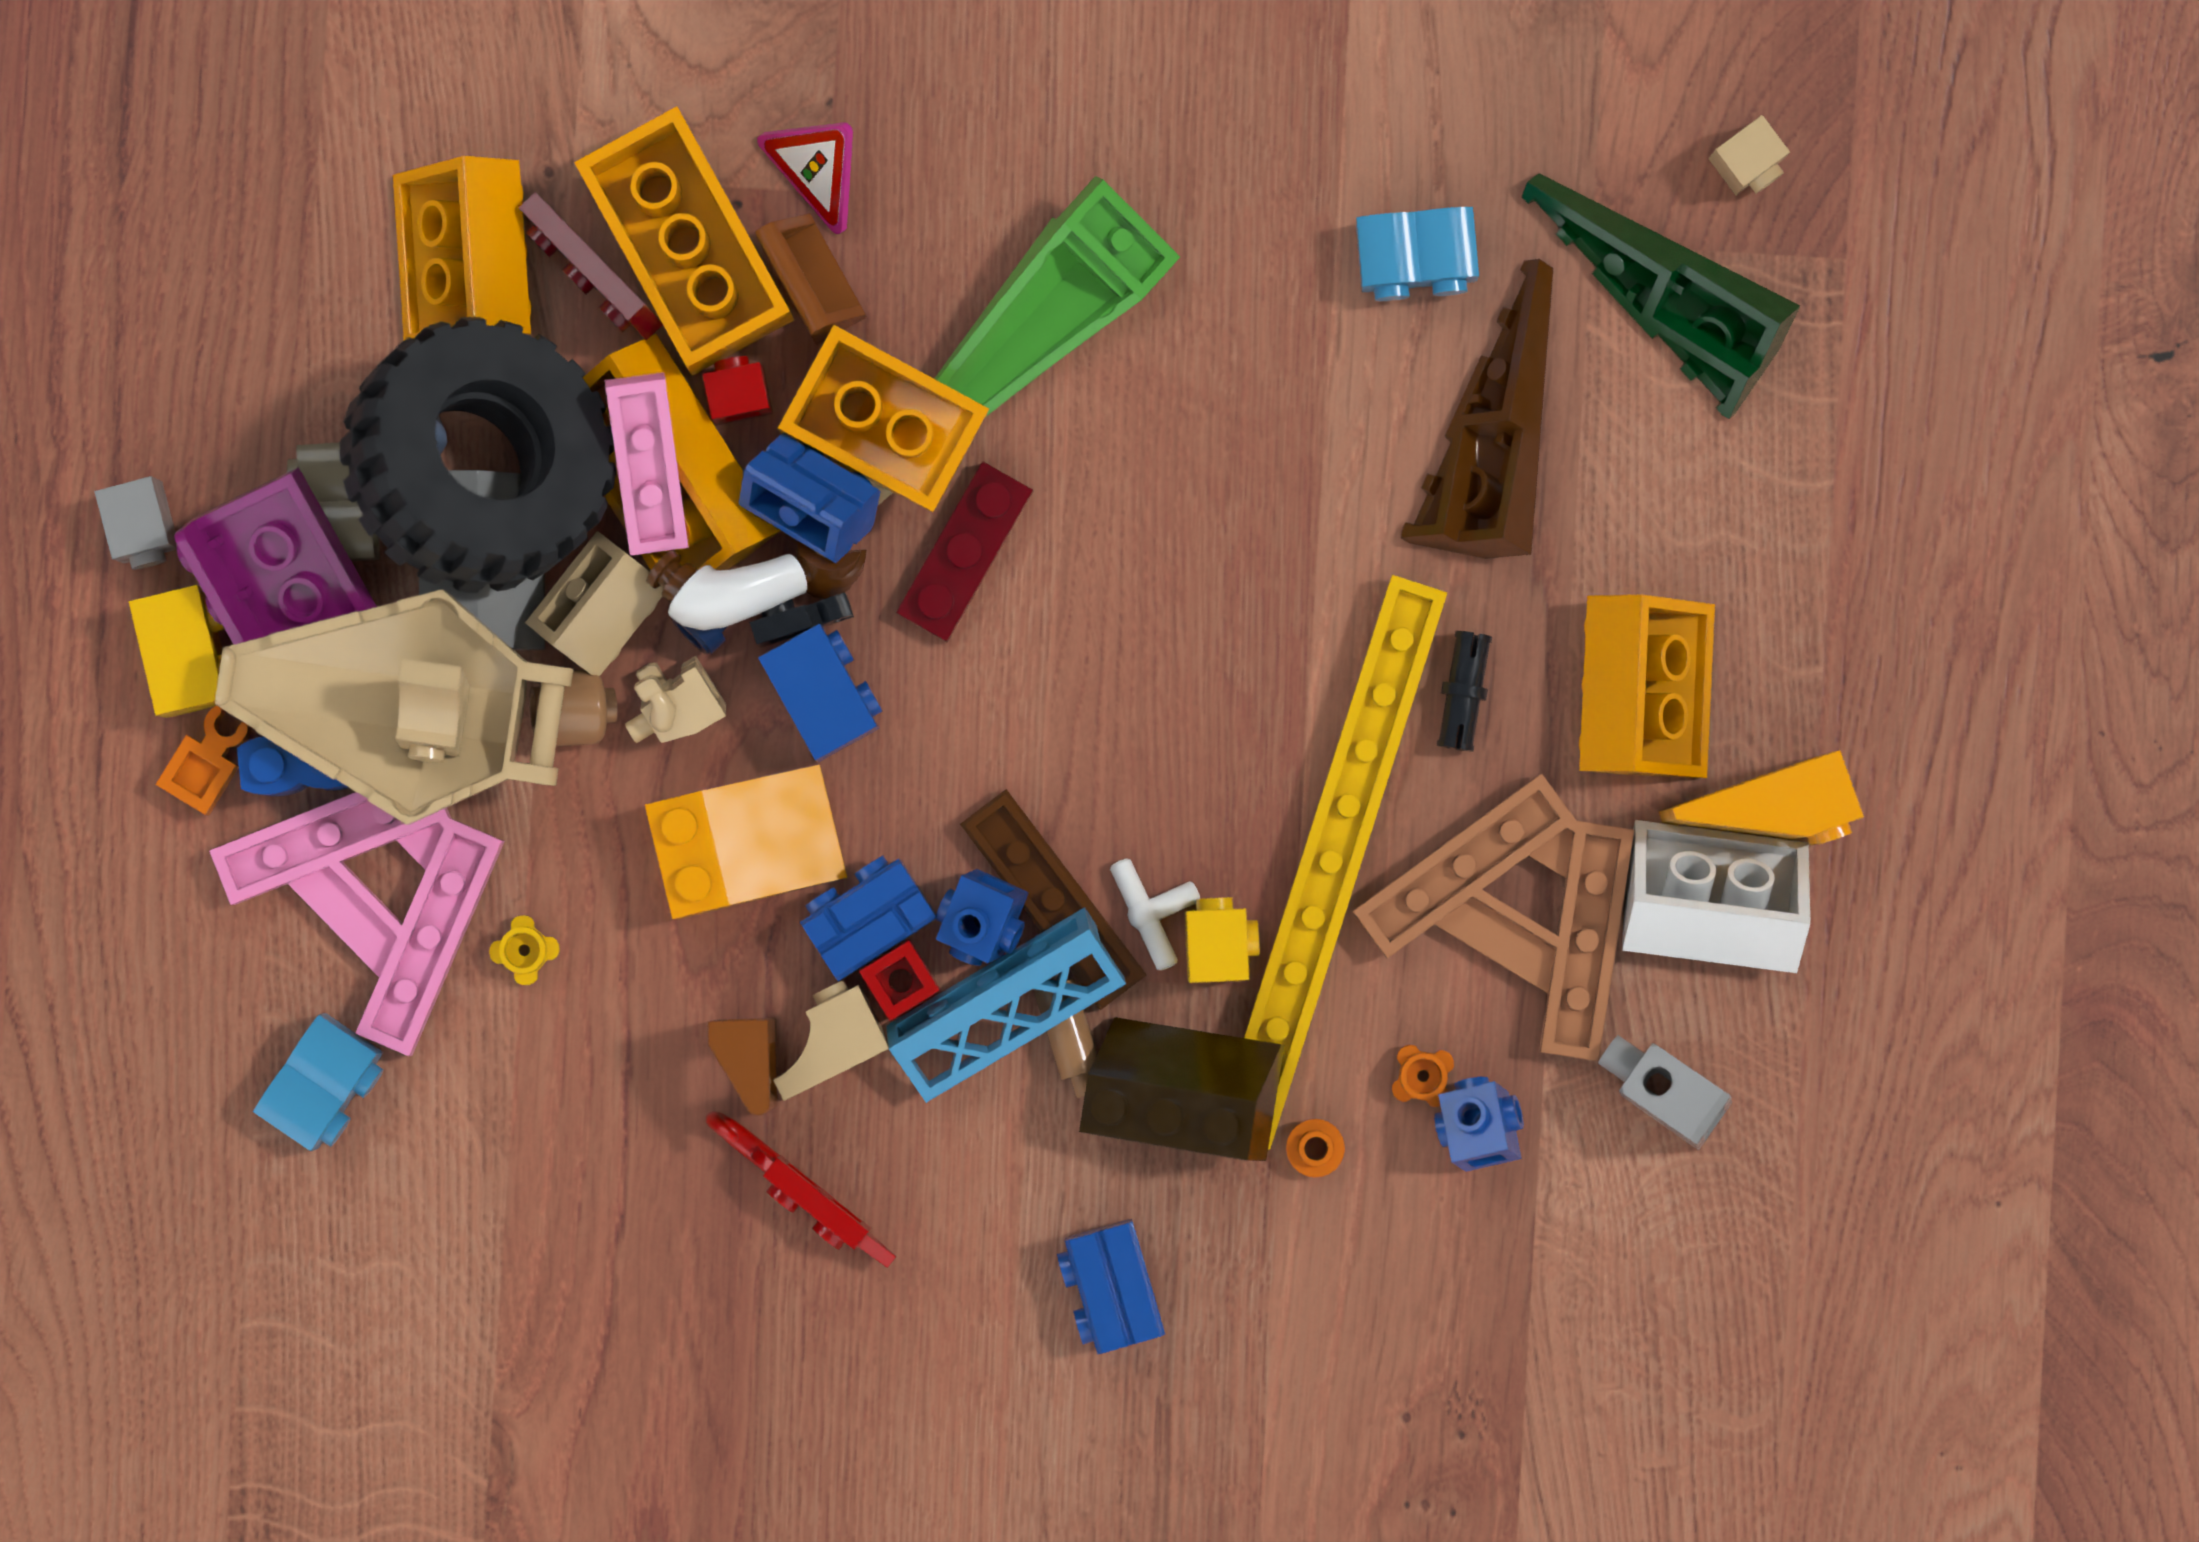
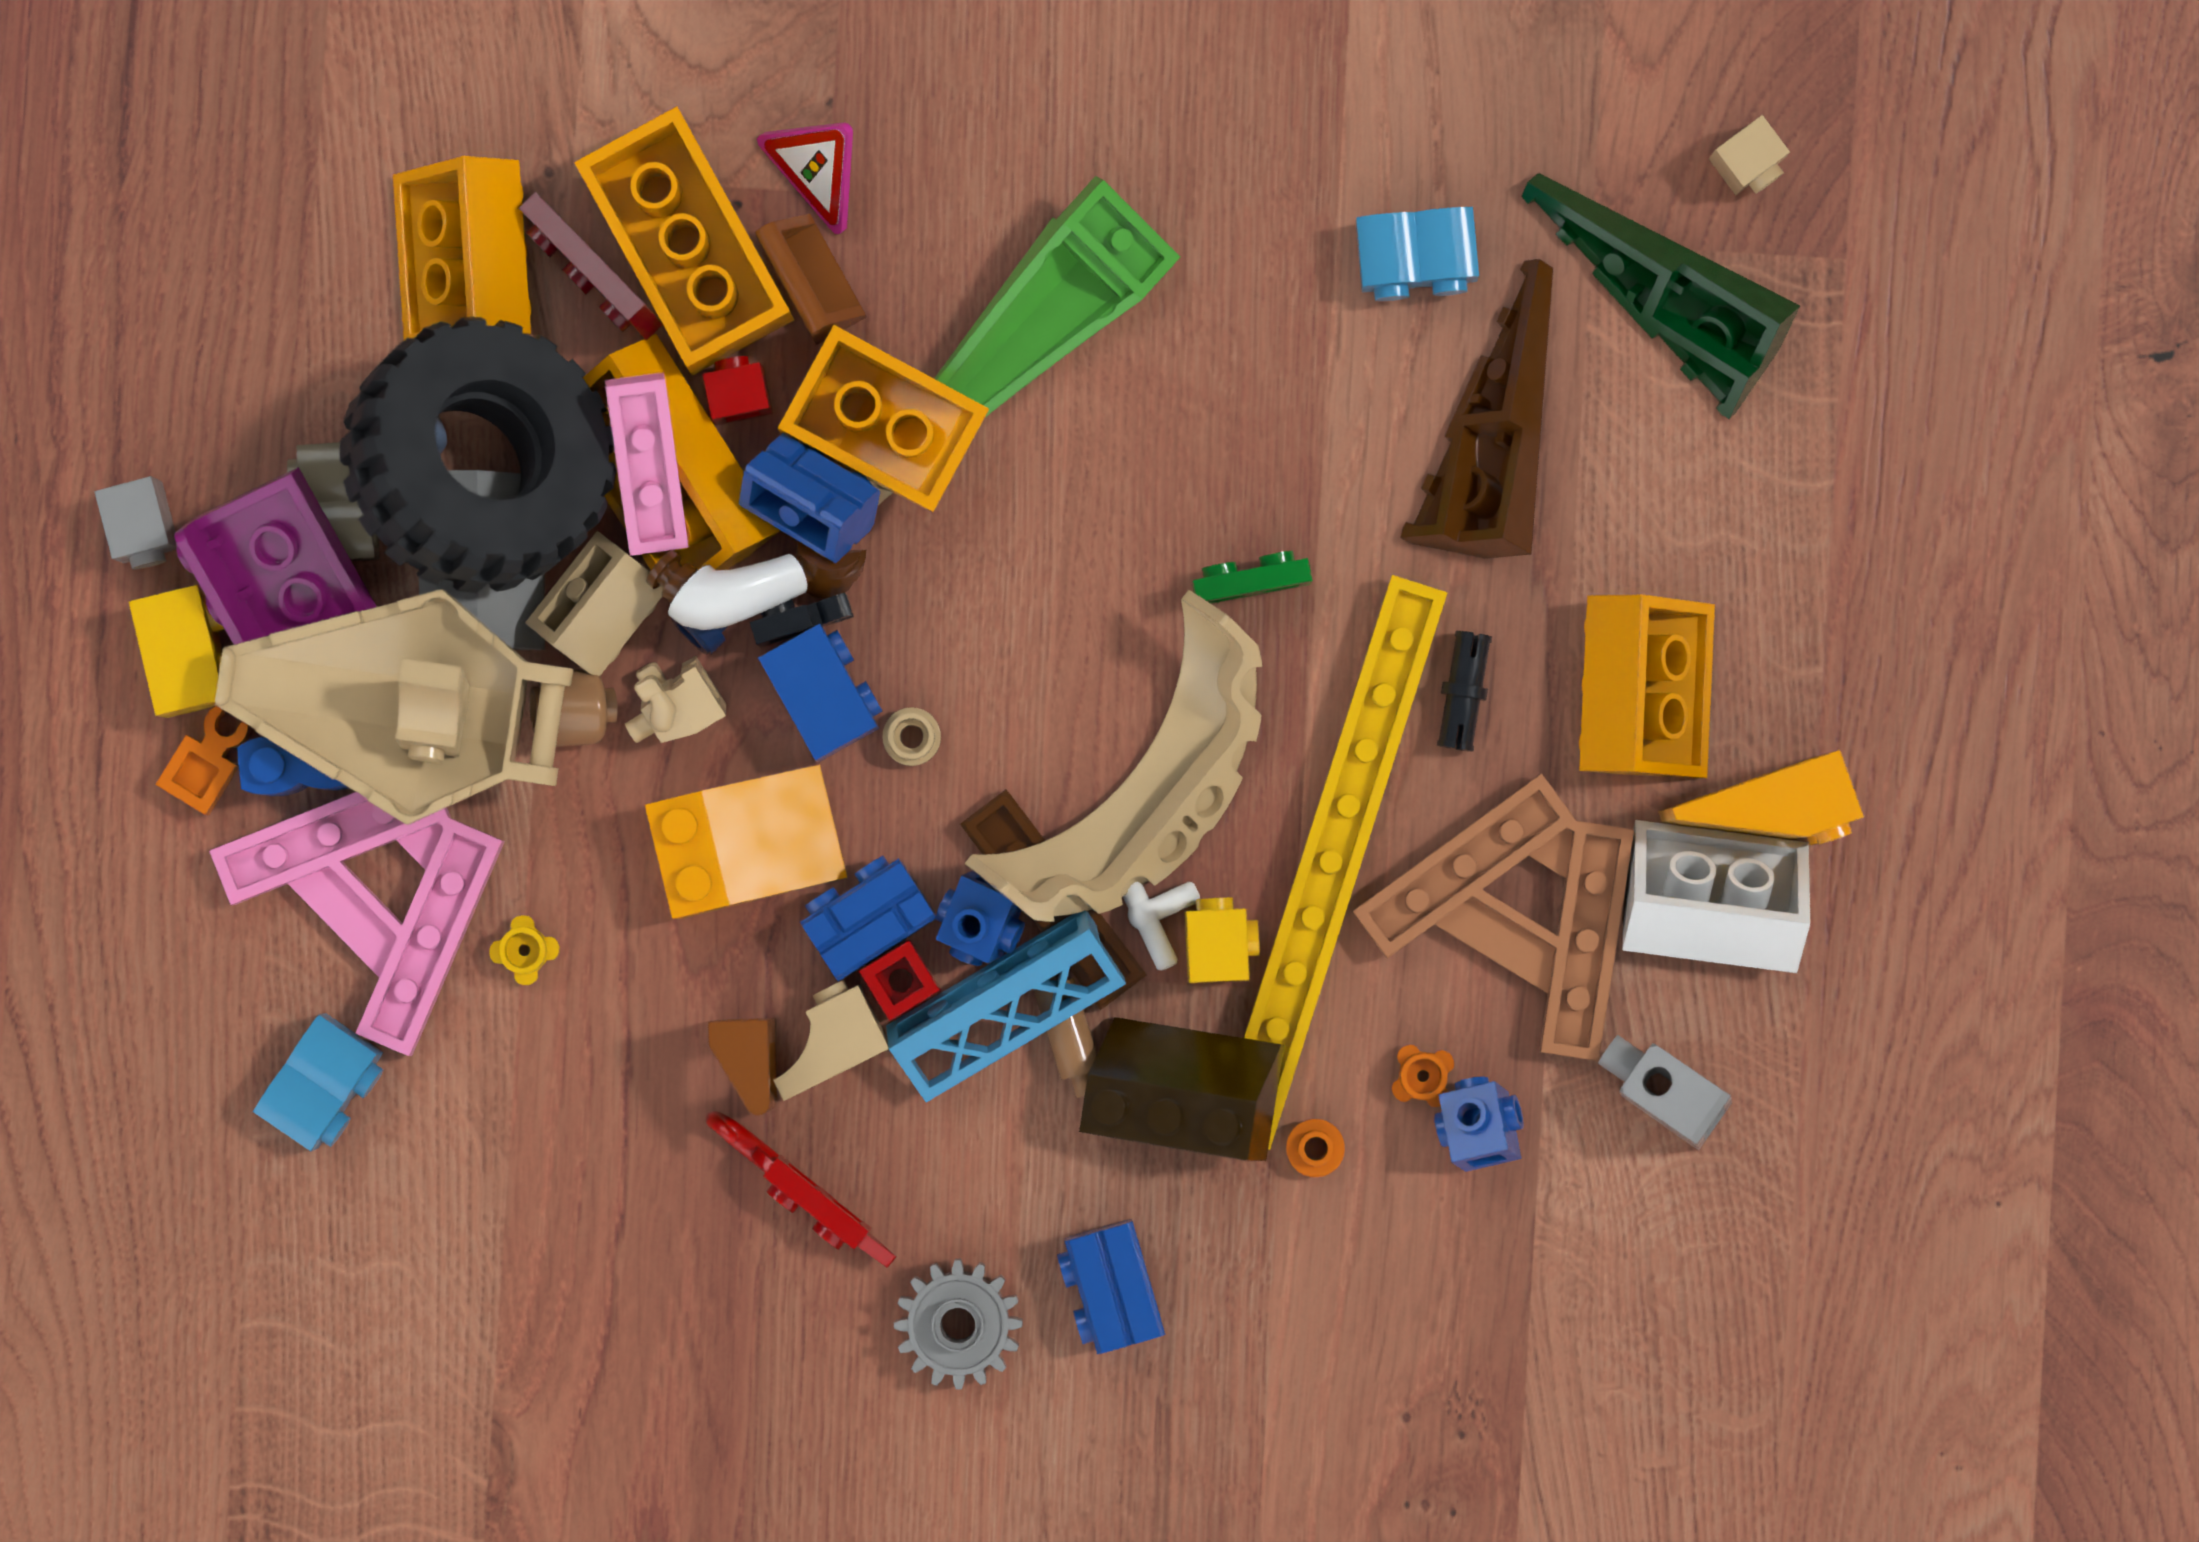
dark red plate [896,461,1033,643] -> none
none -> tan plate [883,707,941,766]
none -> light grey gear [894,1258,1023,1389]
none -> tan windscreen [965,590,1262,922]
none -> green plate [1192,550,1312,604]

